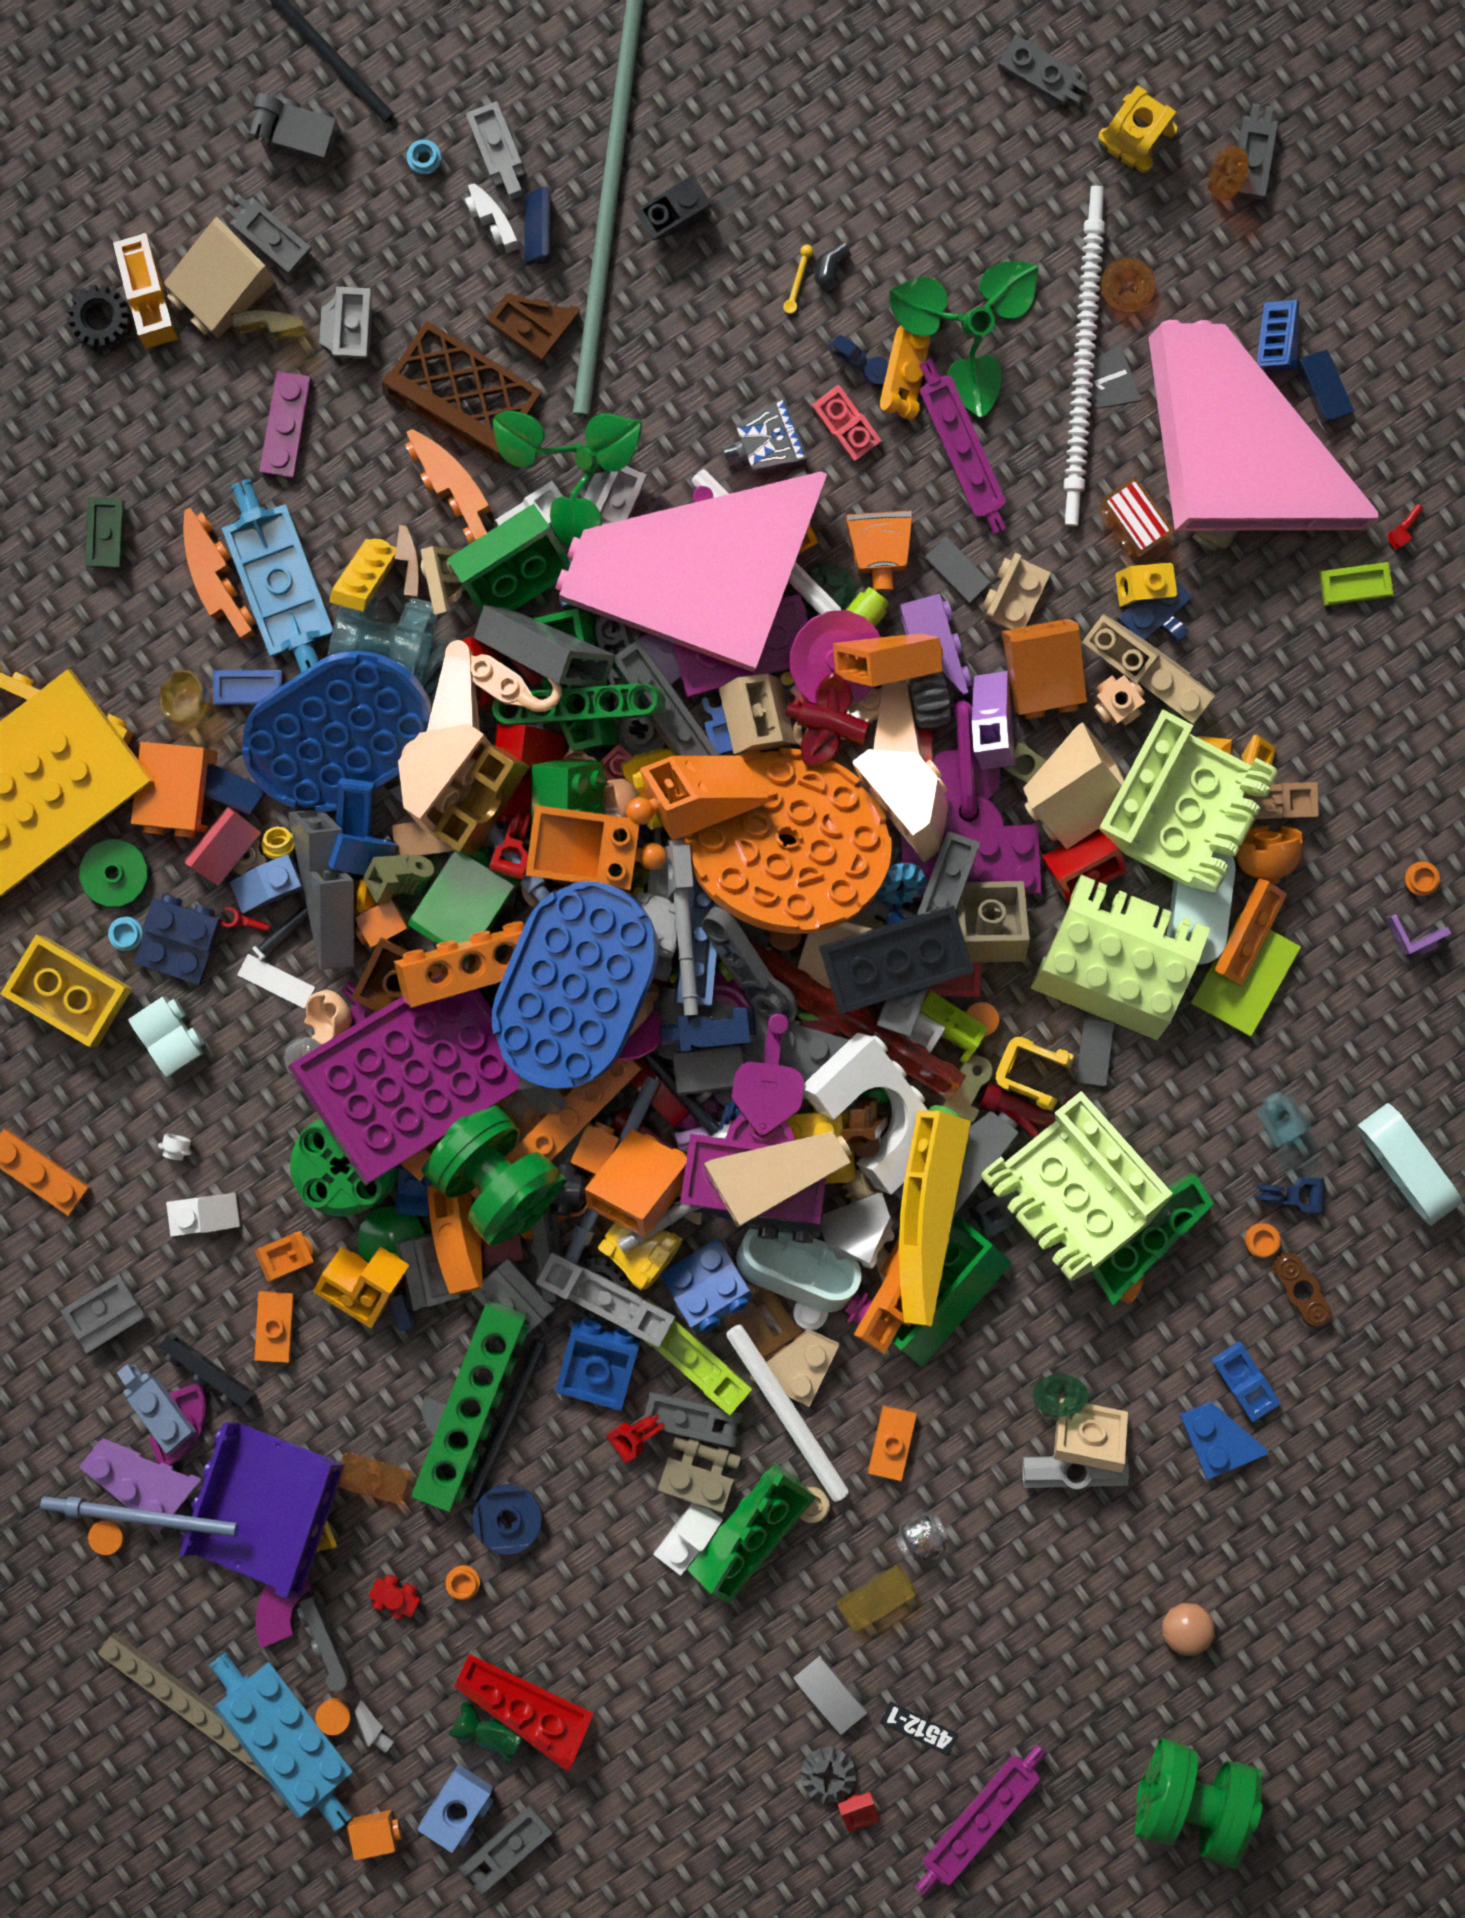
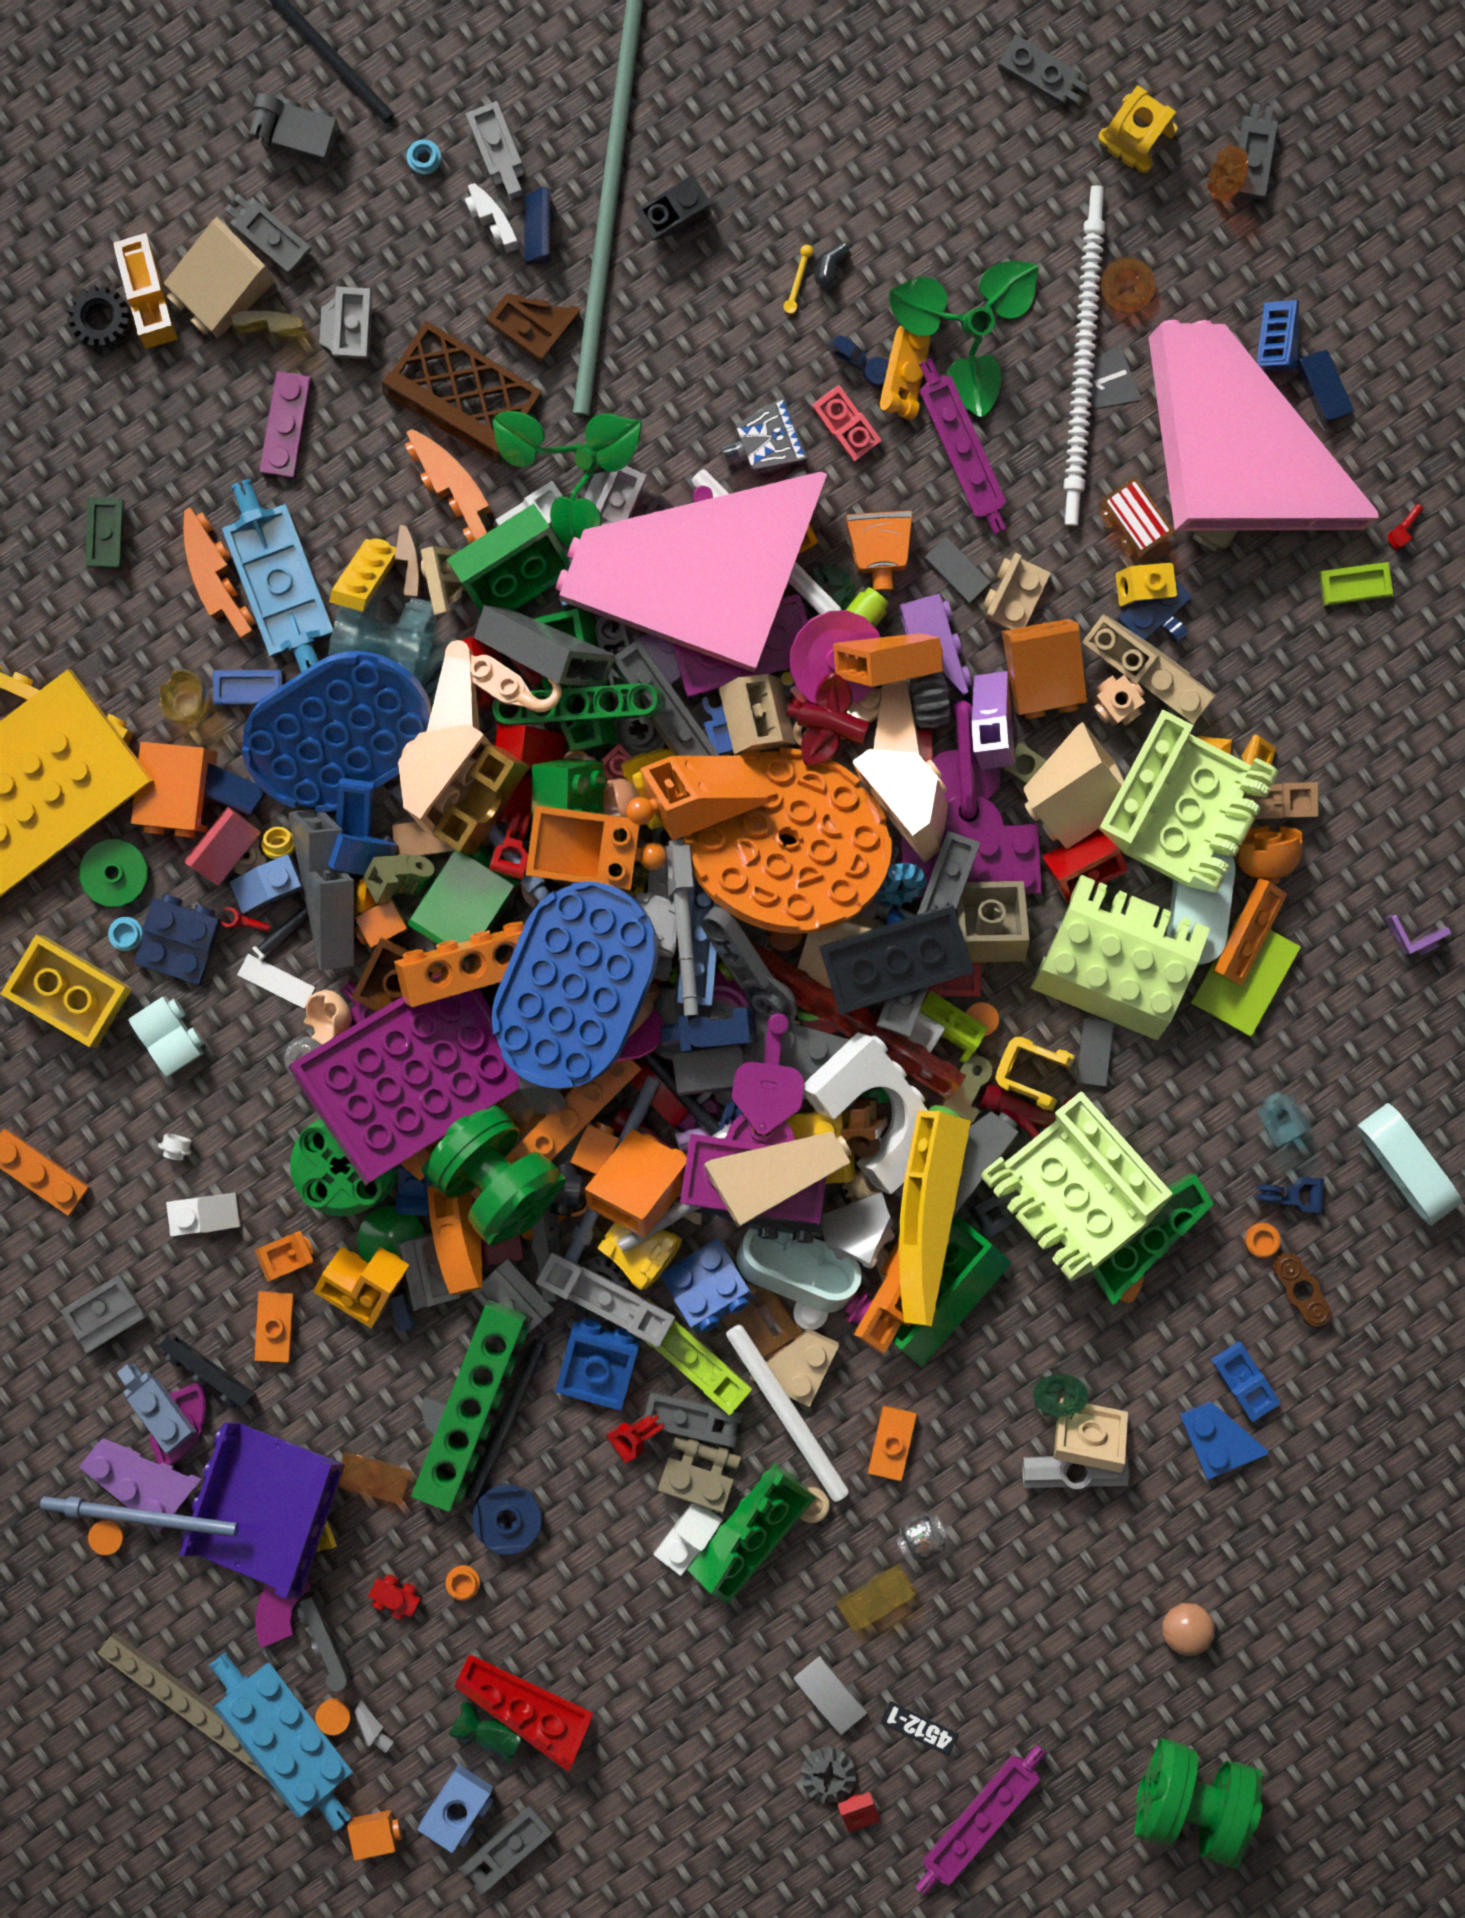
orange plate [1405,862,1440,896] -> none

